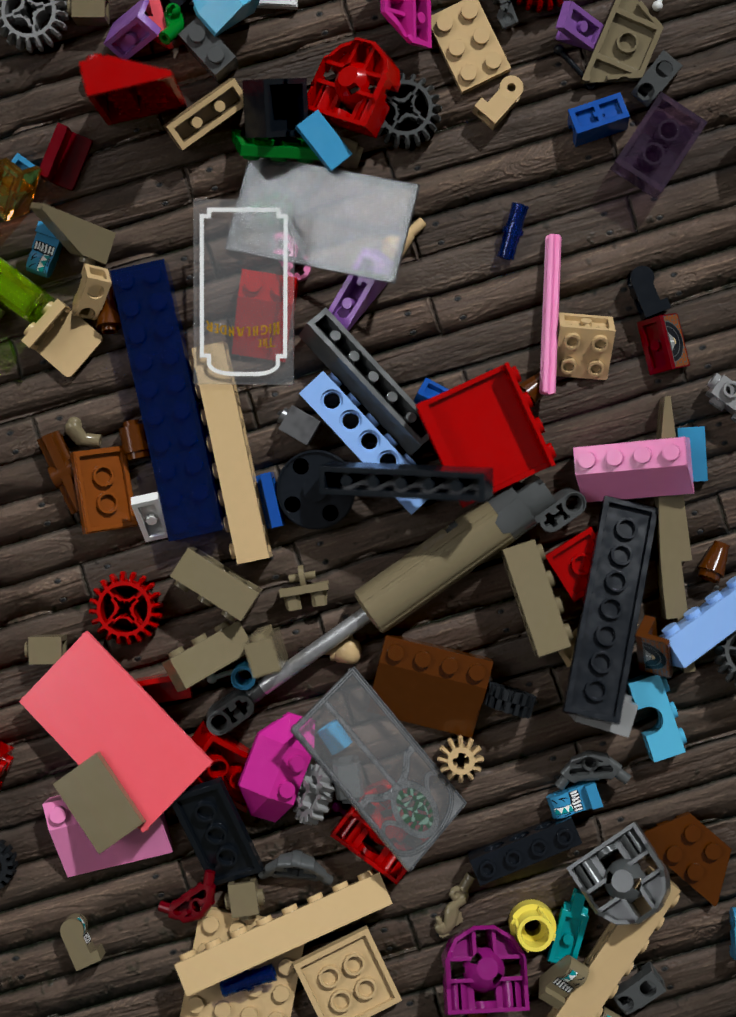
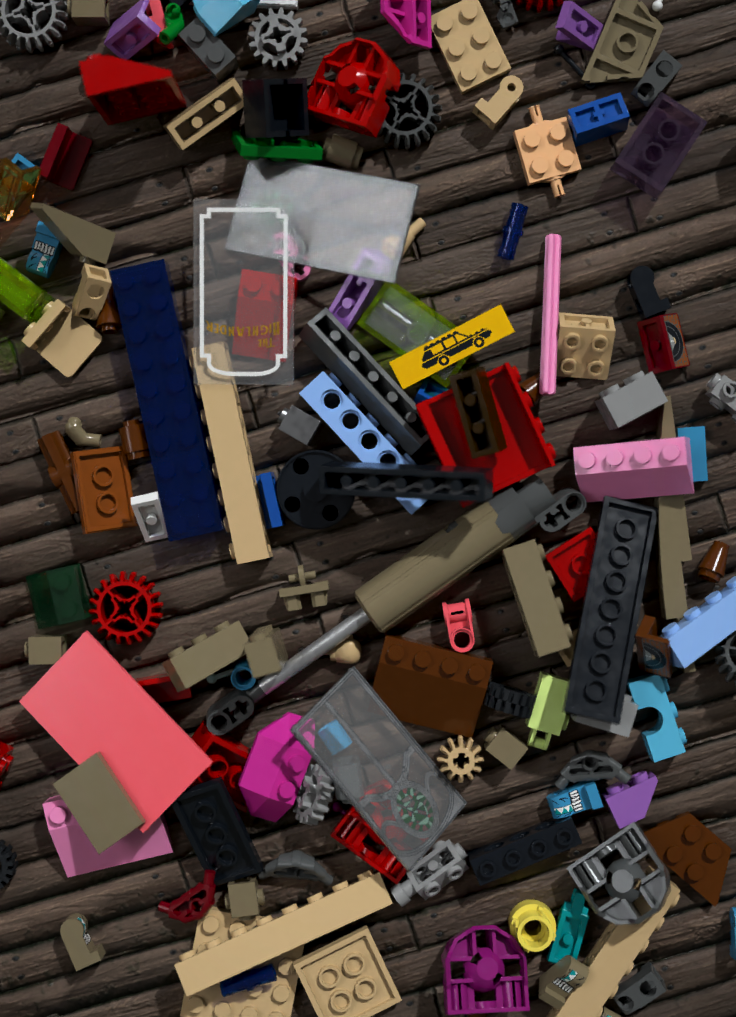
dark tan brick [170,546,263,622] -> none
dark azure tile [295,110,352,172] -> none
dark tan animal [434,872,476,938] -> none
none -> clear green slope [26,563,92,629]
none -> light grey gear [248,7,308,71]
none -> clear brick [357,282,470,388]
none -> yellow sticker [389,304,515,389]
none -> light grey brick [390,839,469,907]
none -> coral piece [442,598,475,653]
none -> dark brown brick [449,366,508,459]
none -> dark tan brick [483,724,528,770]
none -> light nougat plate [512,105,582,198]
none -> yellowish green brick [525,671,570,751]
none -> light grey brick [595,371,668,430]
none -> medium lavender slope [602,770,658,829]

